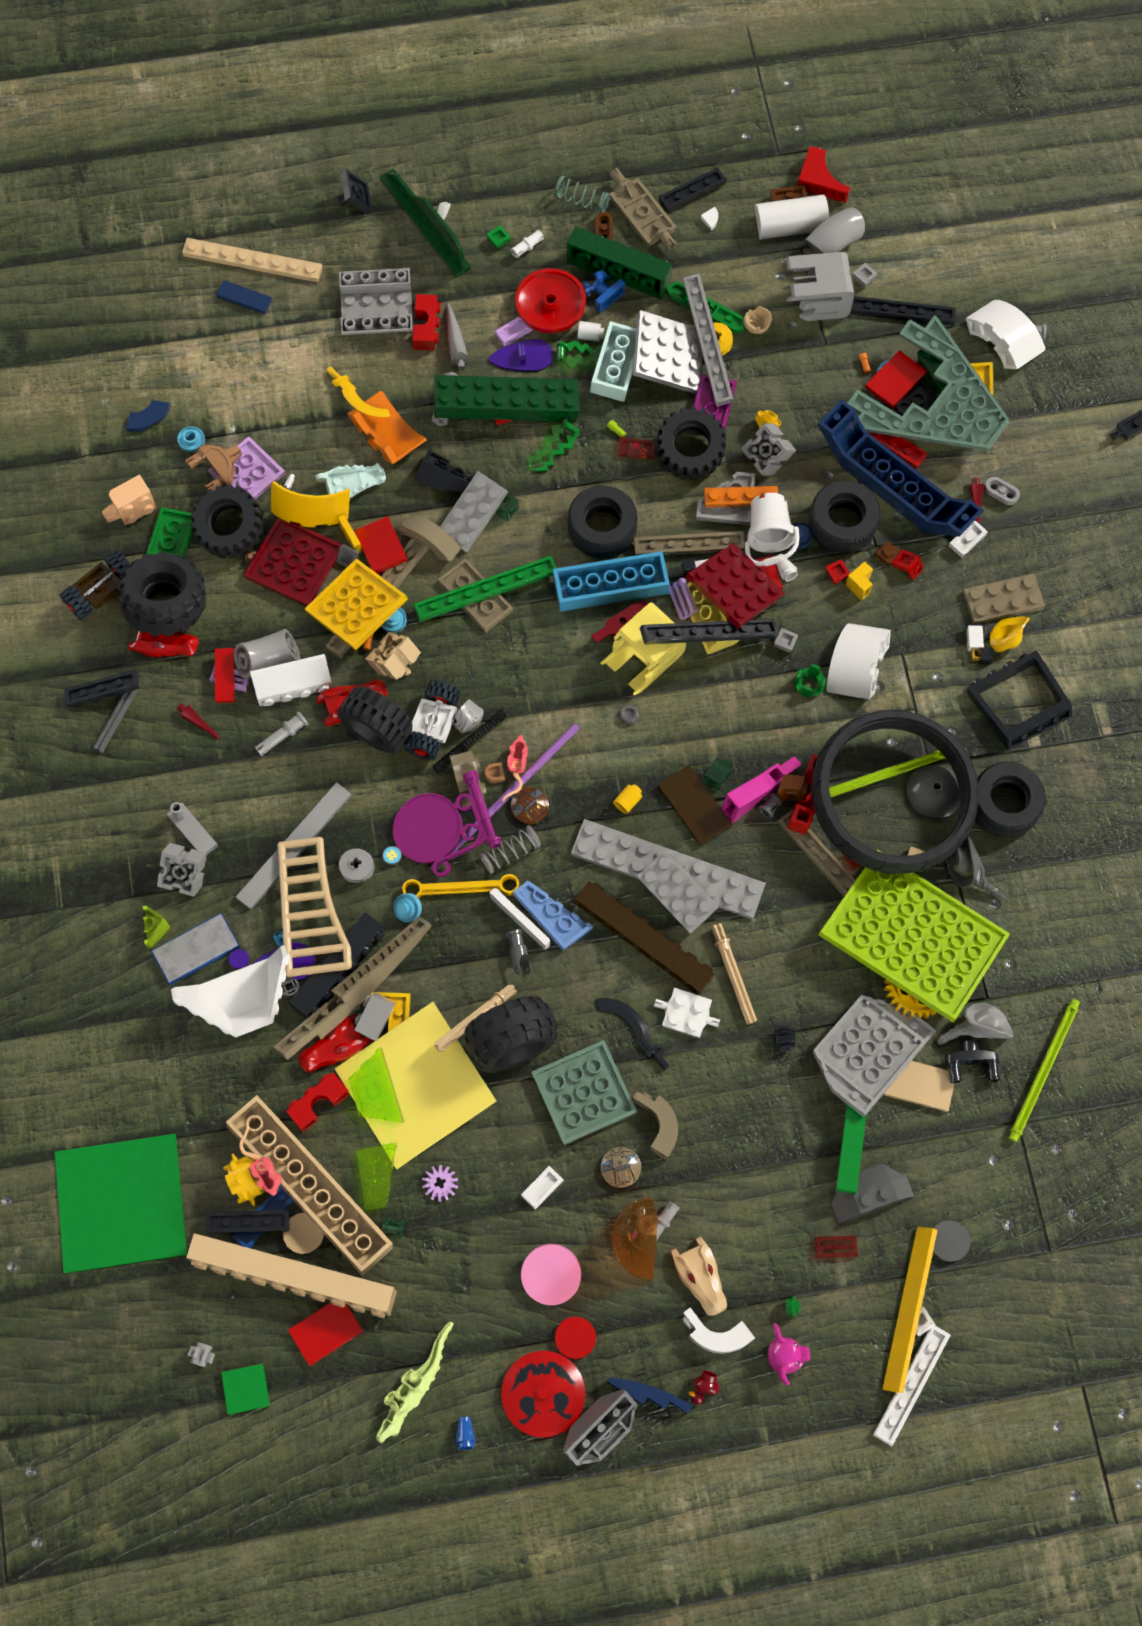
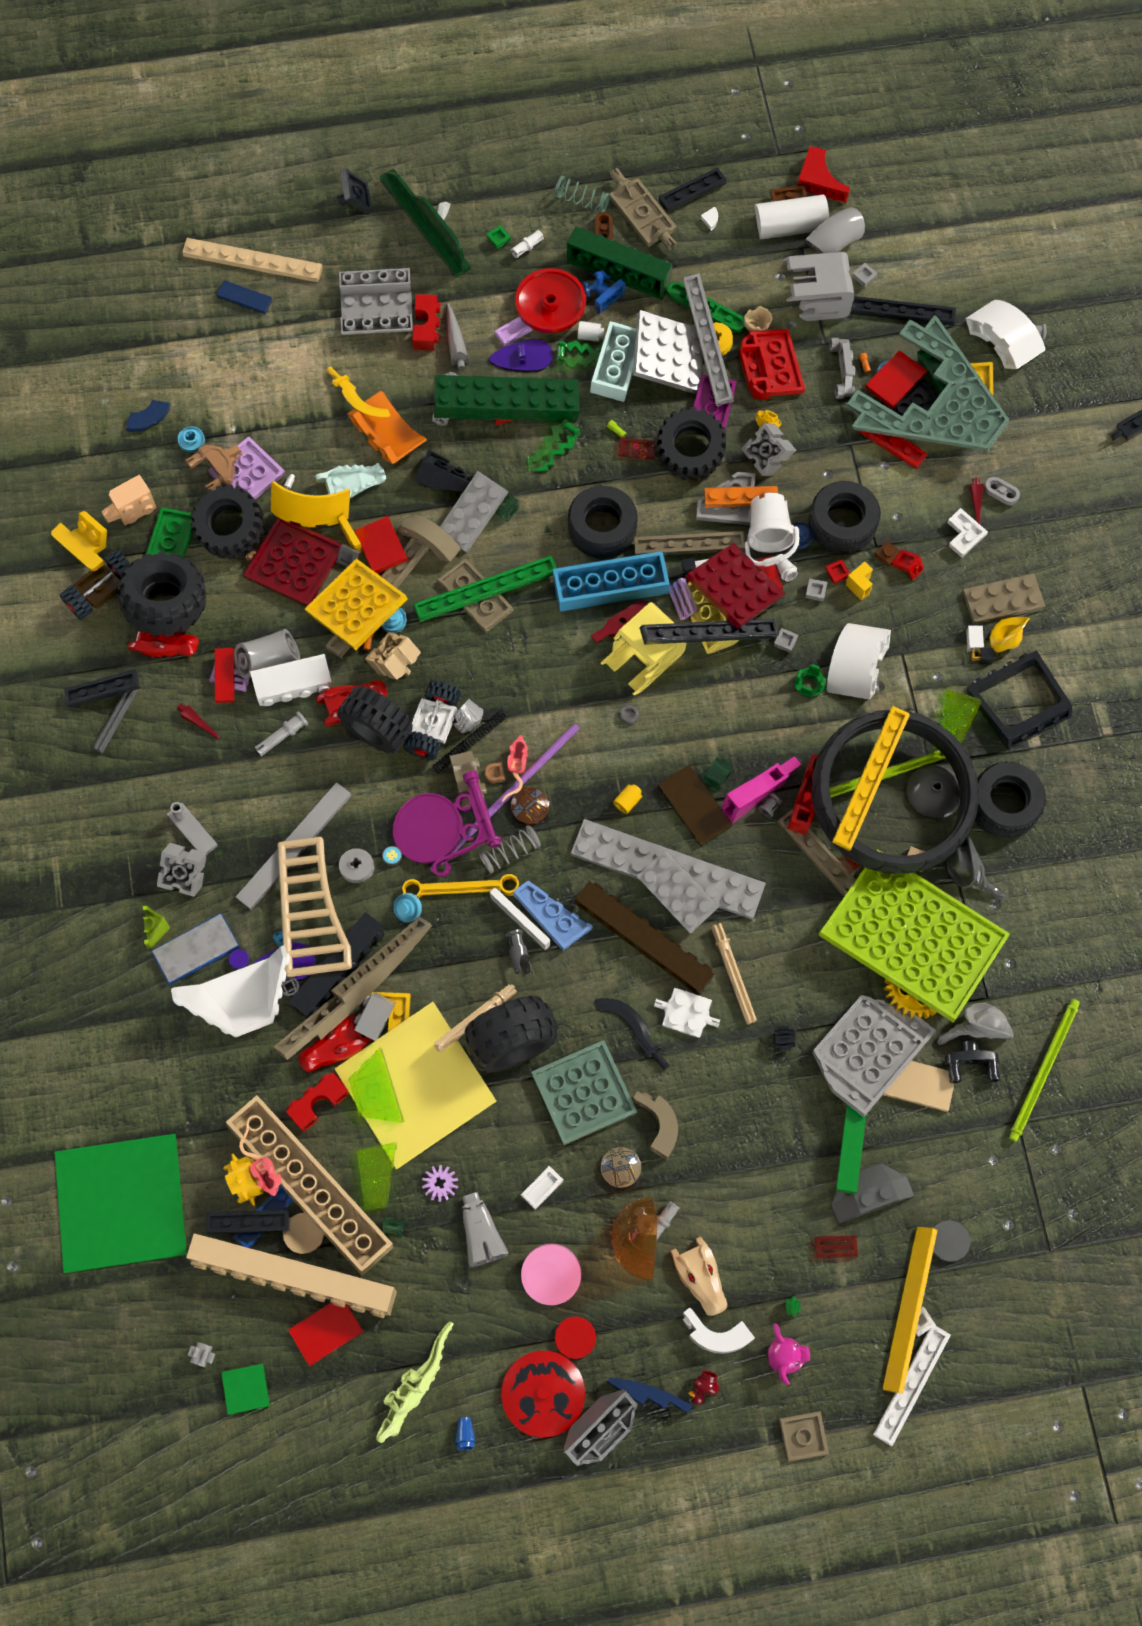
reddish brown window [778,774,810,803] -> none
dark blue slope [818,399,984,537] -> none
none -> yellow plate [51,511,107,571]
none -> light grey piece [462,1192,509,1267]
none -> red plate [738,329,805,400]
none -> dark tan tile [779,1411,829,1462]
none -> light grey plate [805,578,828,602]
none -> light grey plate [829,338,855,399]
none -> yellow tile [832,706,910,851]
none -> clear neon green wing [941,689,981,744]

